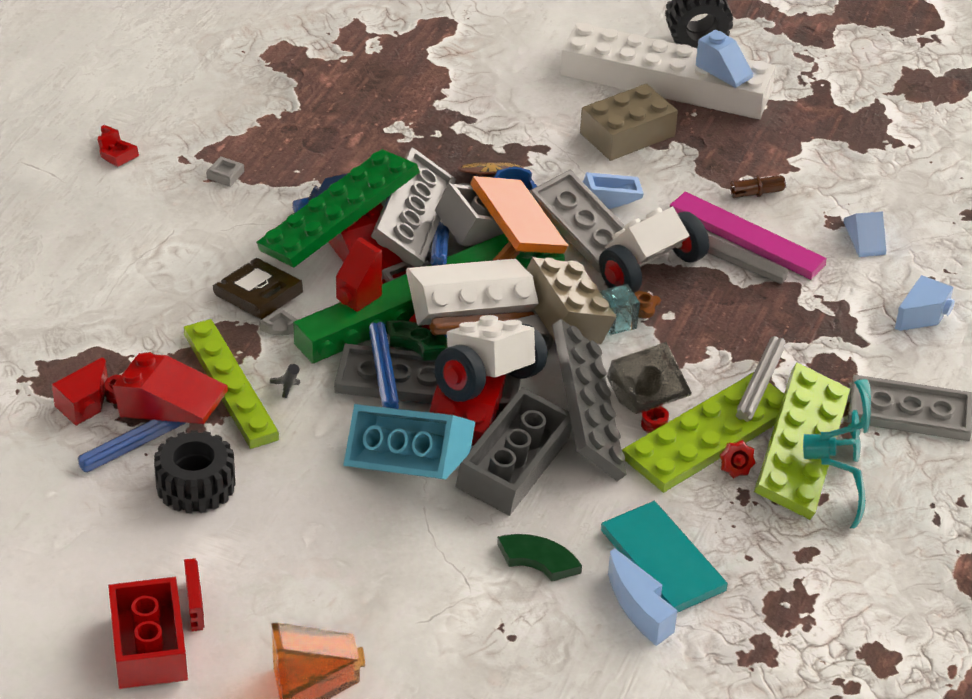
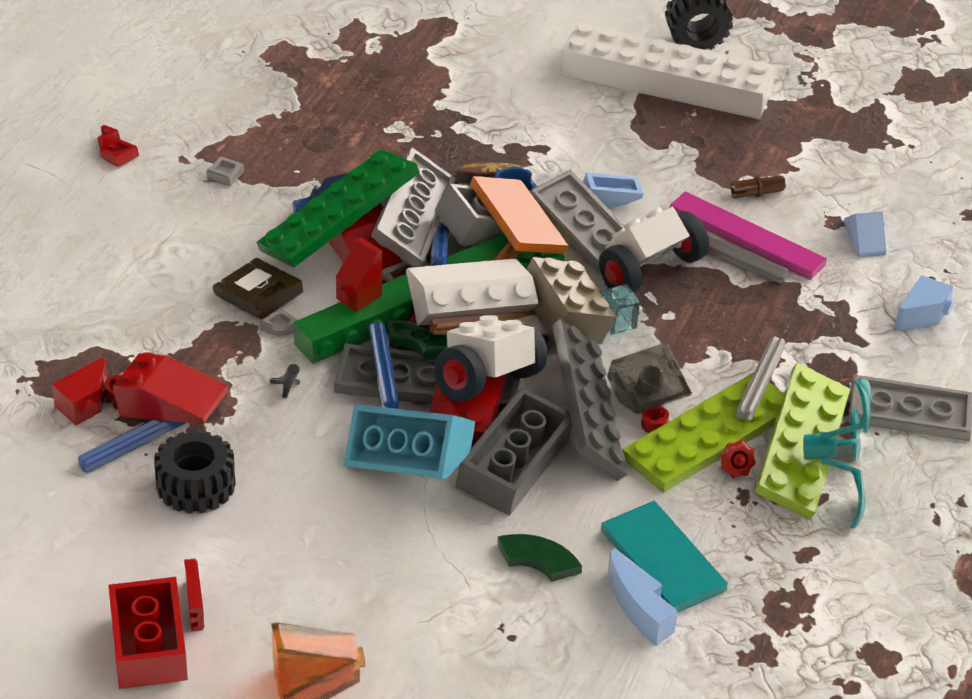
lime plate [184,319,279,449] -> none
dark tan brick [580,83,678,161] -> none
dark orange plate [628,291,661,319] -> none
light blue slope [696,29,753,88] -> none

